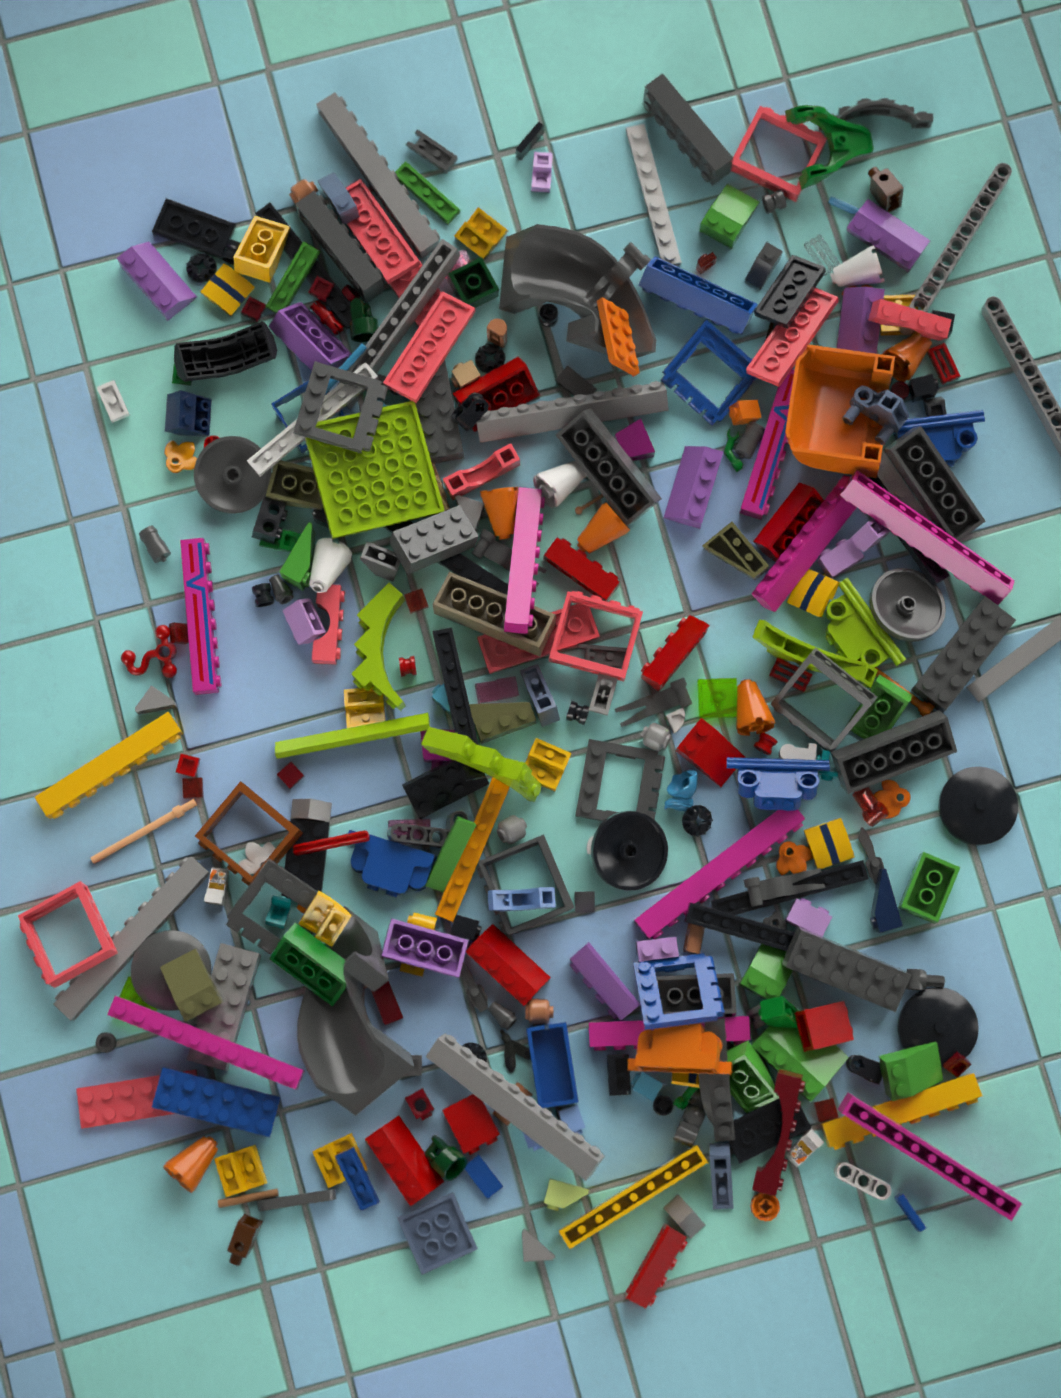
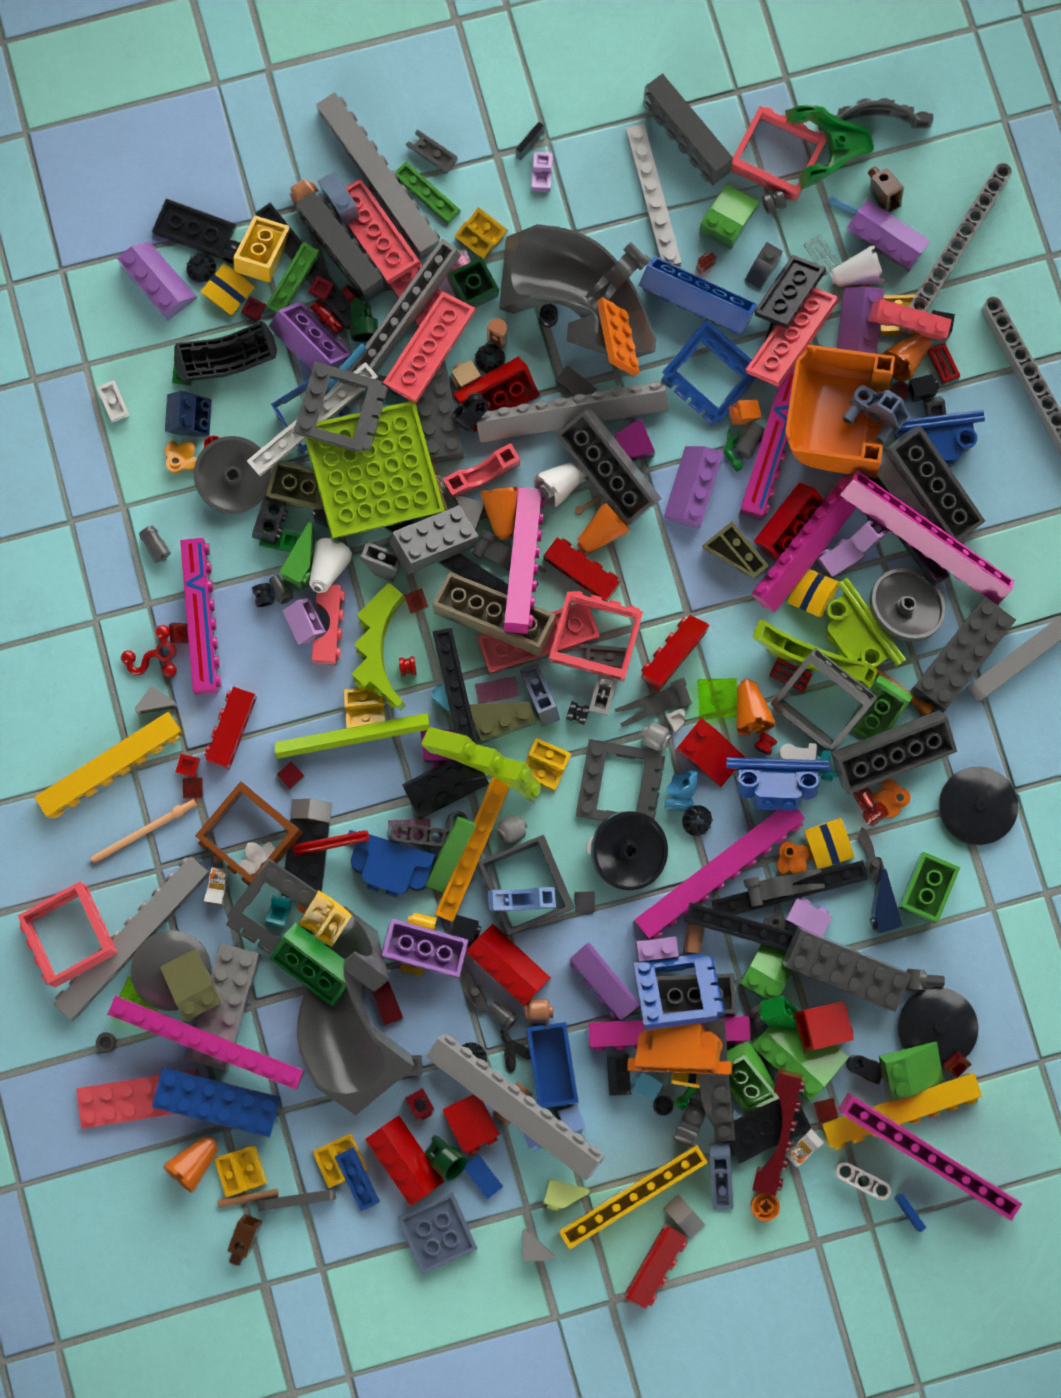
none -> red brick [204,686,257,770]

